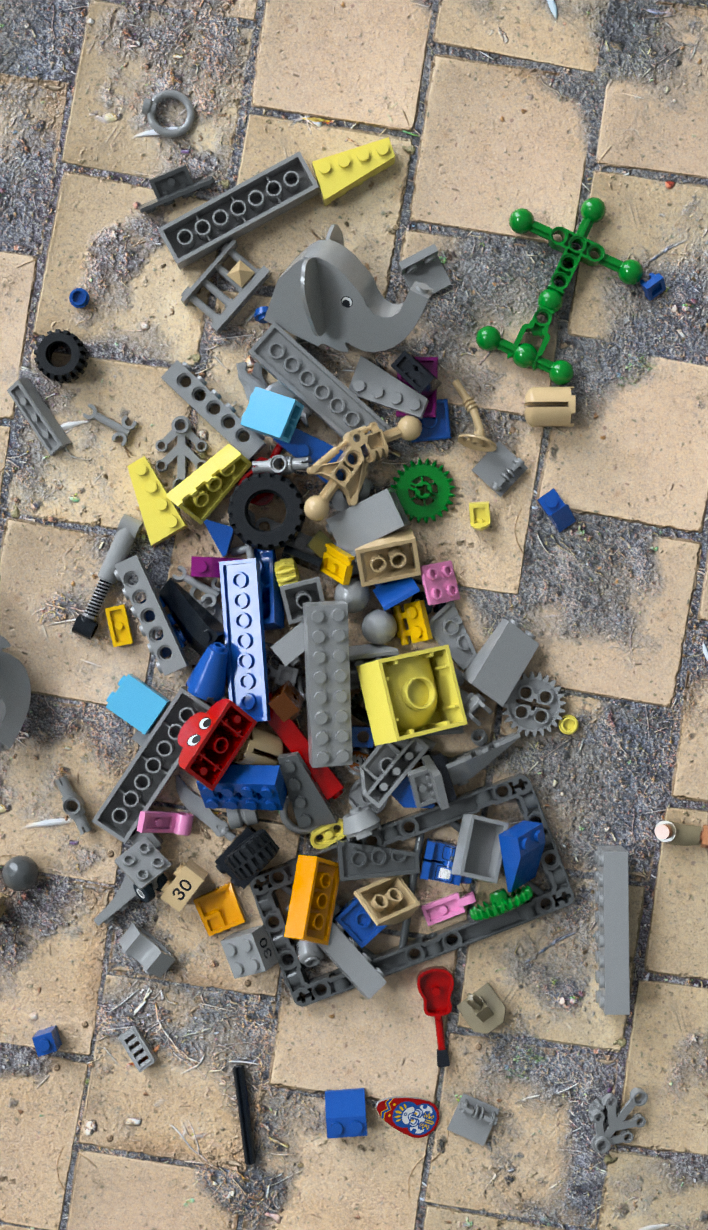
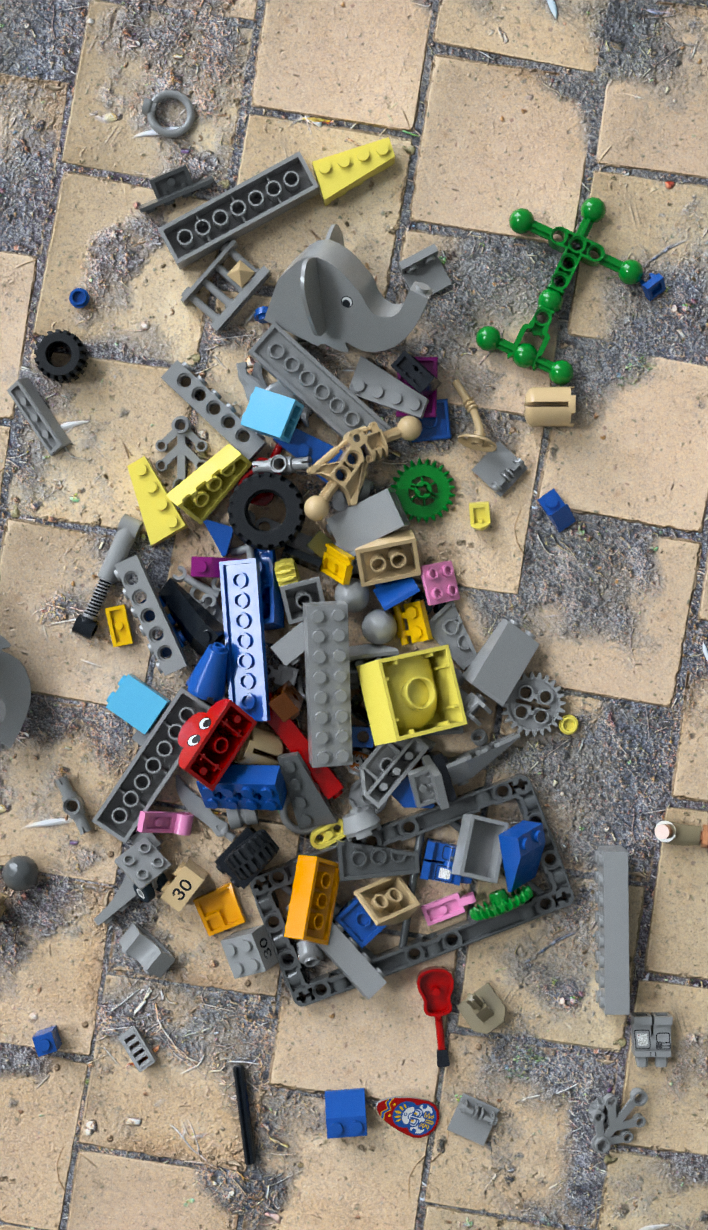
light grey bar [83,404,137,447] -> none
none -> light grey hips [630,1012,673,1067]

